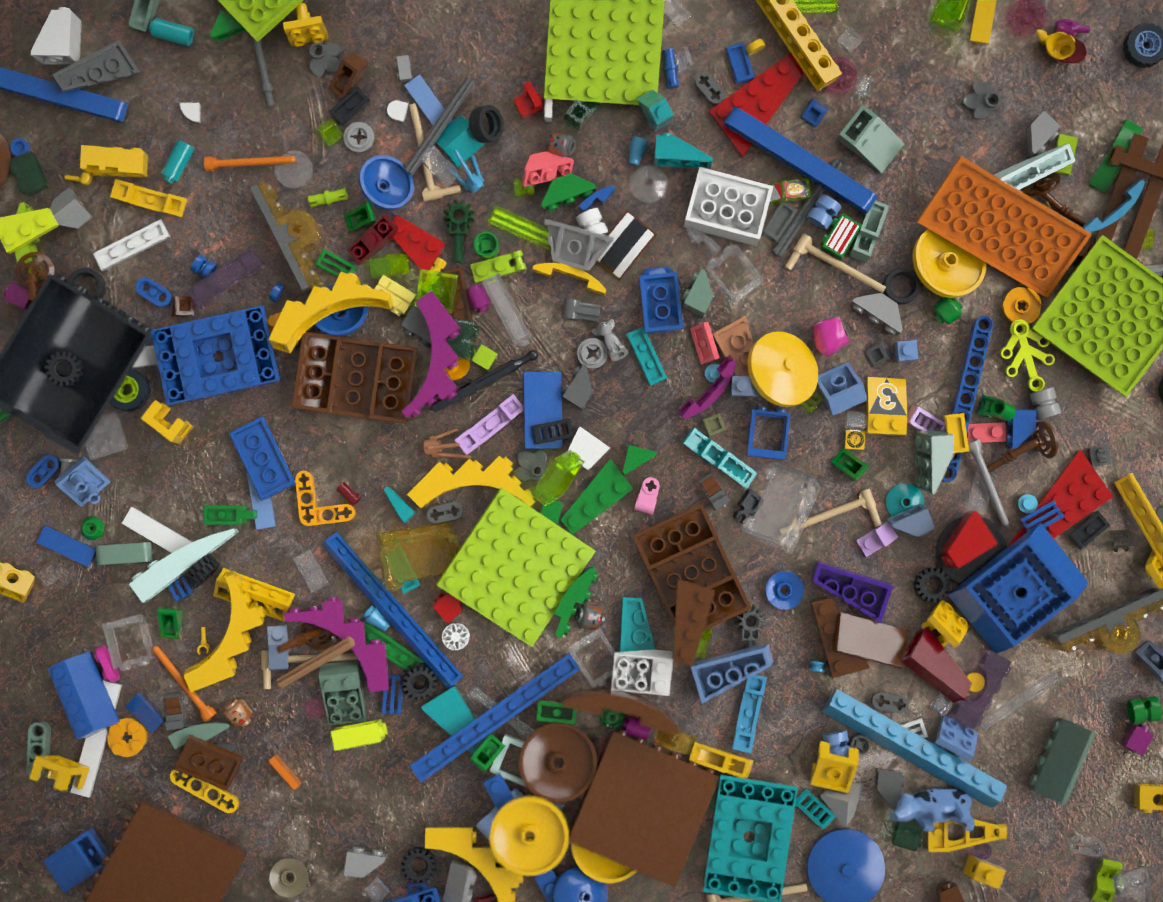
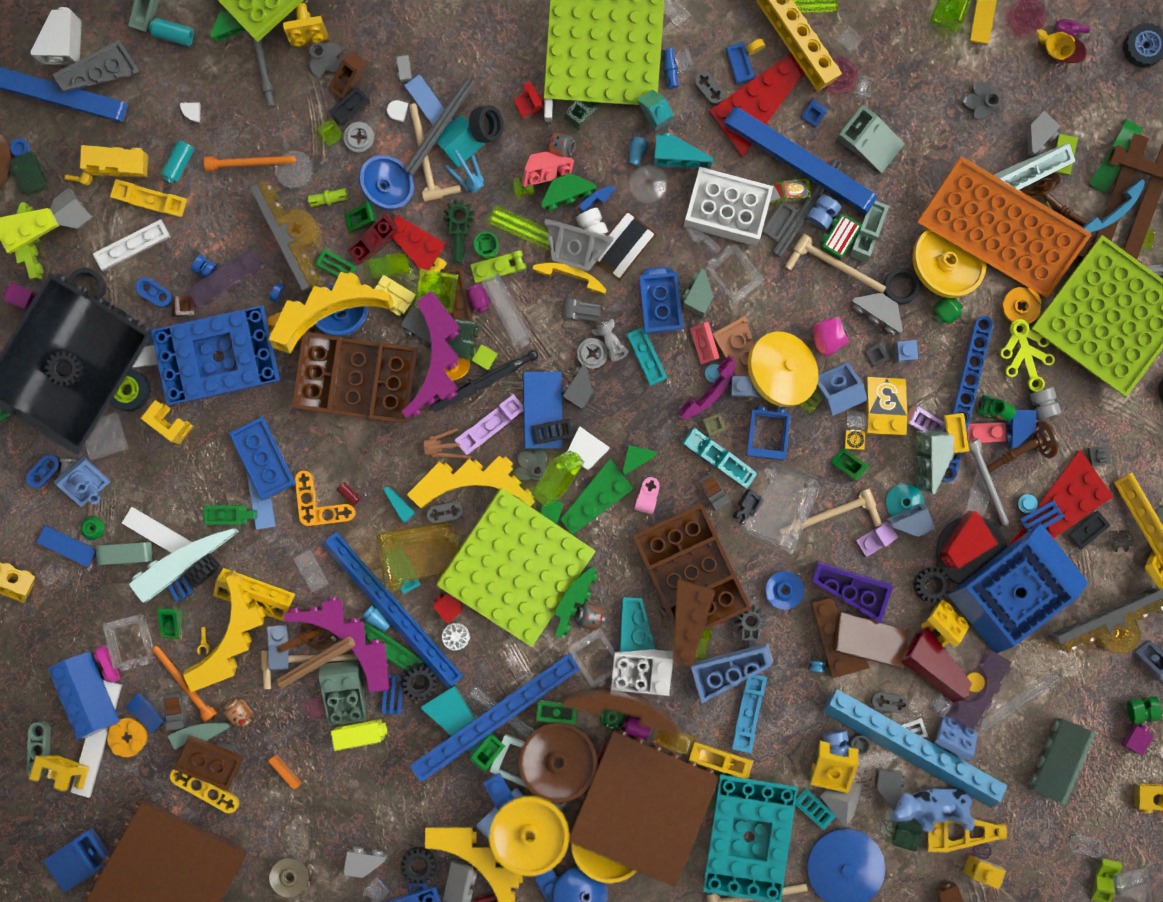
reddish brown dish [16,252,55,300] -> none
clear slope [419,144,461,187] -> none

